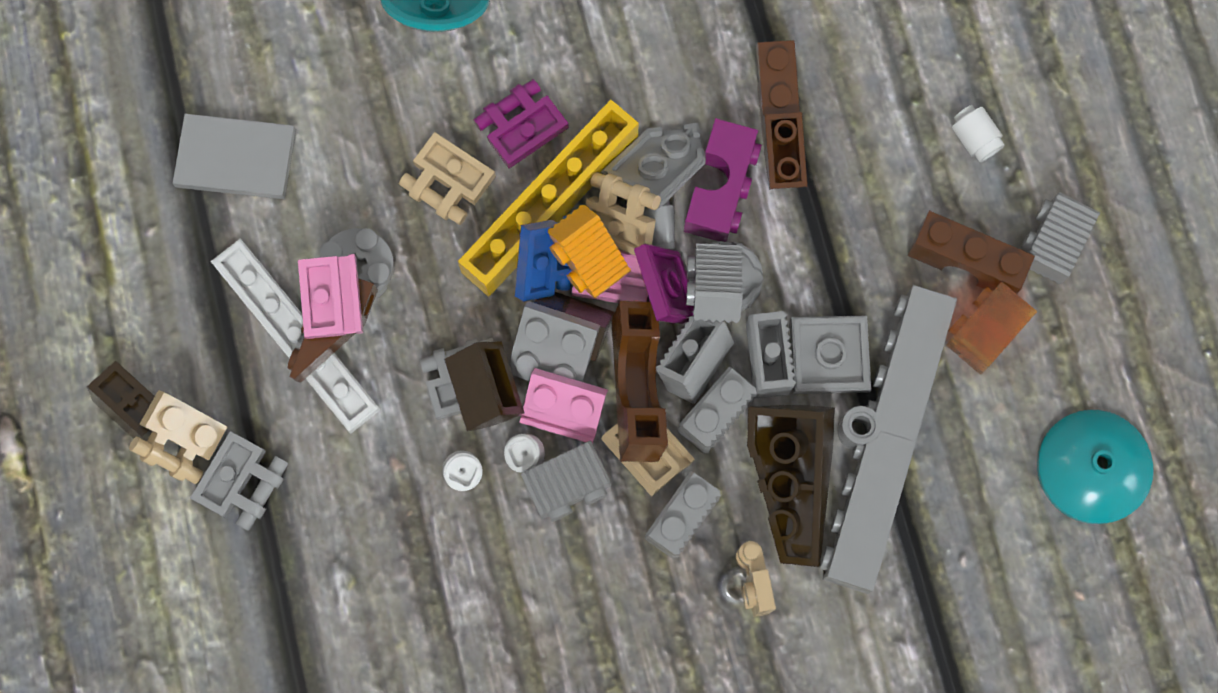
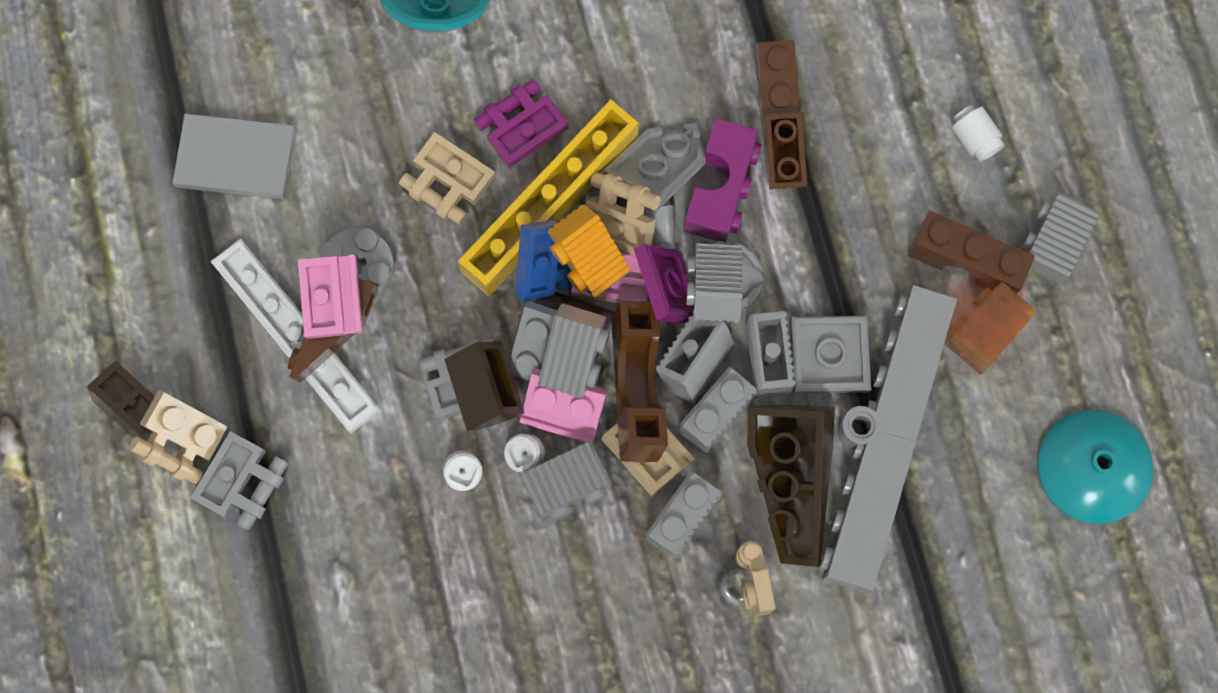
none -> light grey brick [538,303,610,398]

